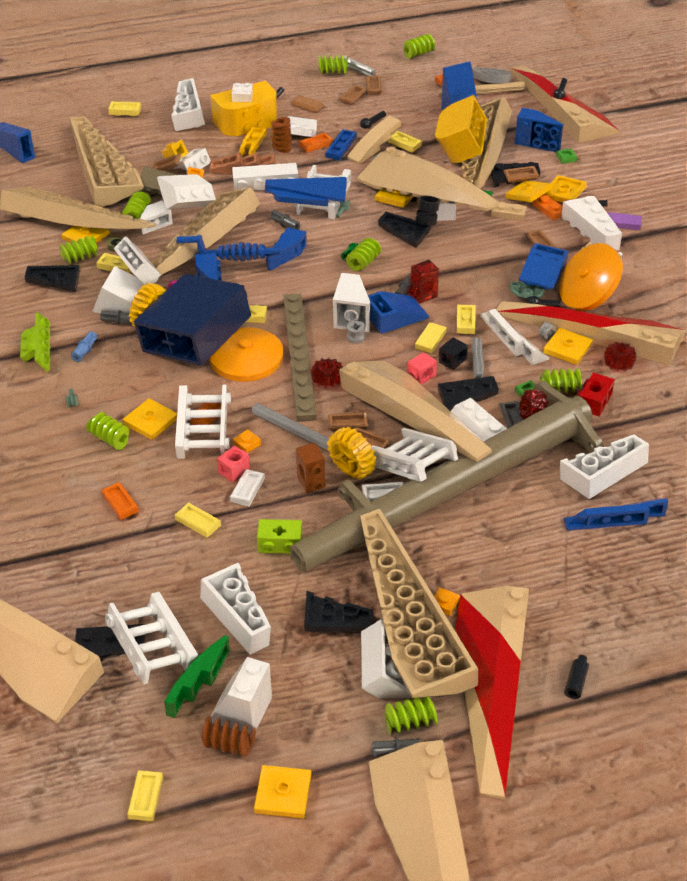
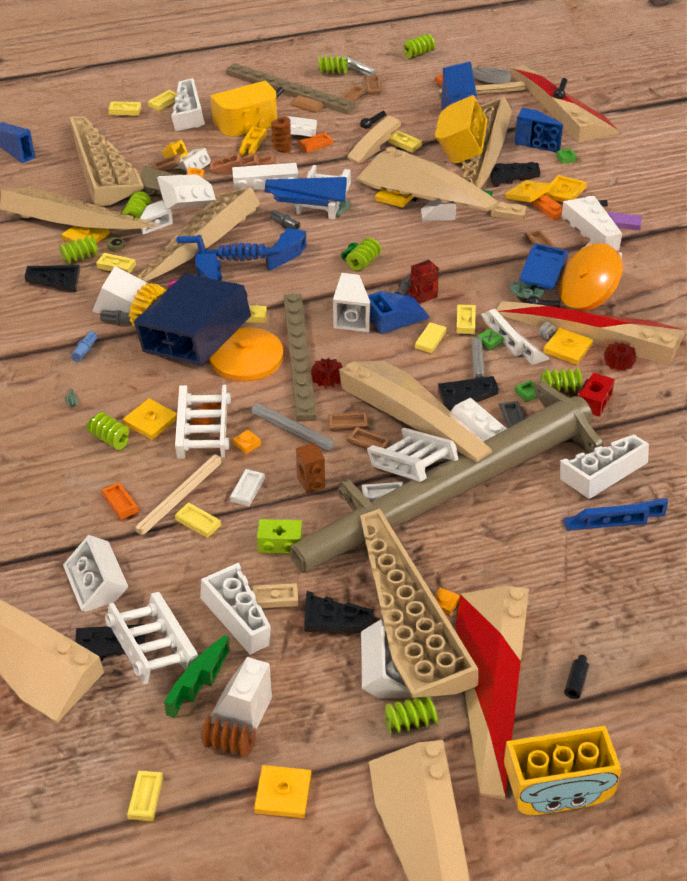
lime bracket [20,312,51,372] -> none
white brick [114,236,161,285] -> none
coral brick [217,446,250,482] -> none
white piece [232,83,253,102] -> none
blue tile [325,129,357,161] -> none
yellow gear [327,427,377,480] -> none
light grey wheel [347,321,365,344] -> none
dark grey axle [371,737,421,756] -> none
black wing [378,211,431,248] -> none
coral brick [407,352,437,385] -> none
black wheel [415,195,440,226] -> none
black brick [439,337,468,370] -> none
medium nougat tile [503,166,539,183] -> none
clear red gear [518,389,548,420] -> none
none -> white slope [63,535,128,612]
none -> tan axle [135,454,222,535]
none -> light yellow tile [148,90,177,111]
none -> dark tan plate [226,63,356,115]
none -> tan plate [253,583,298,608]
none -> bright green tile [477,329,503,350]
none -> yellow brick [504,726,621,815]

